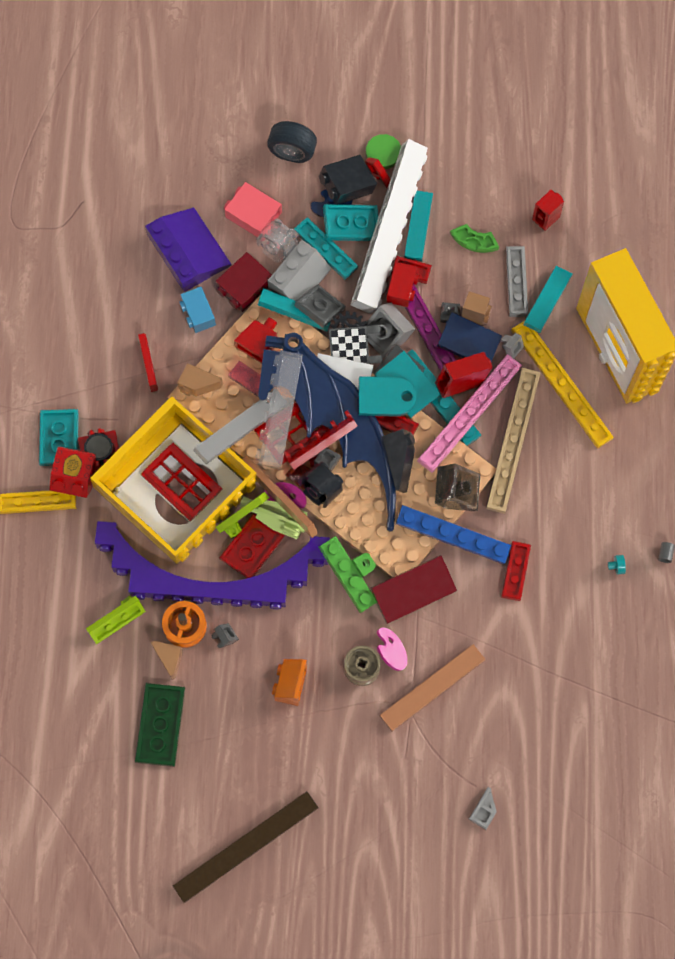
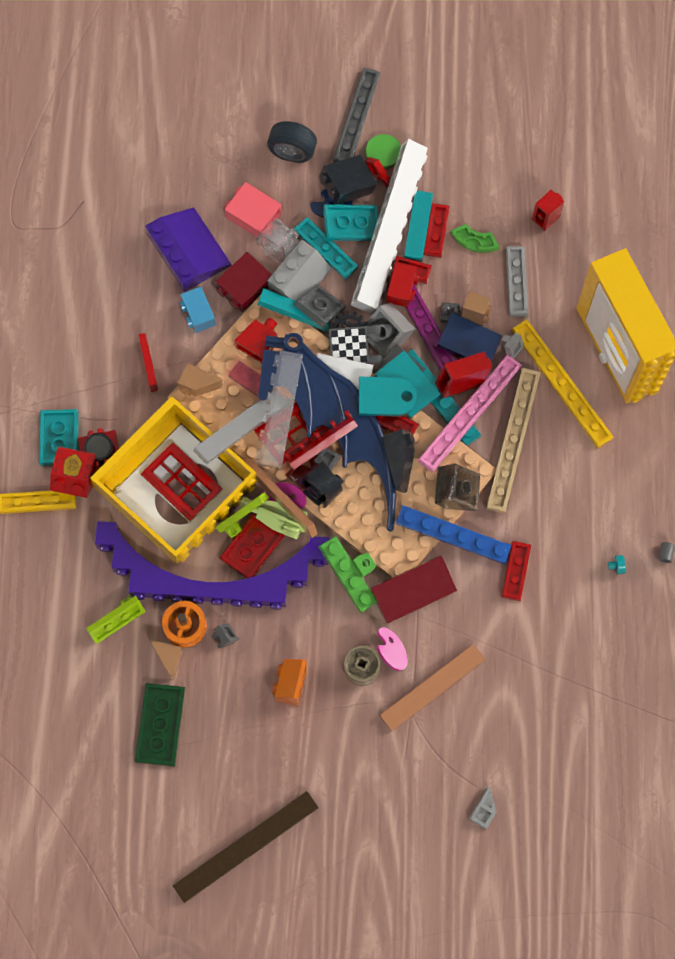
teal tile [524,266,573,333] -> none
none -> dark grey tile [333,68,381,163]
none -> red tile [423,203,450,258]

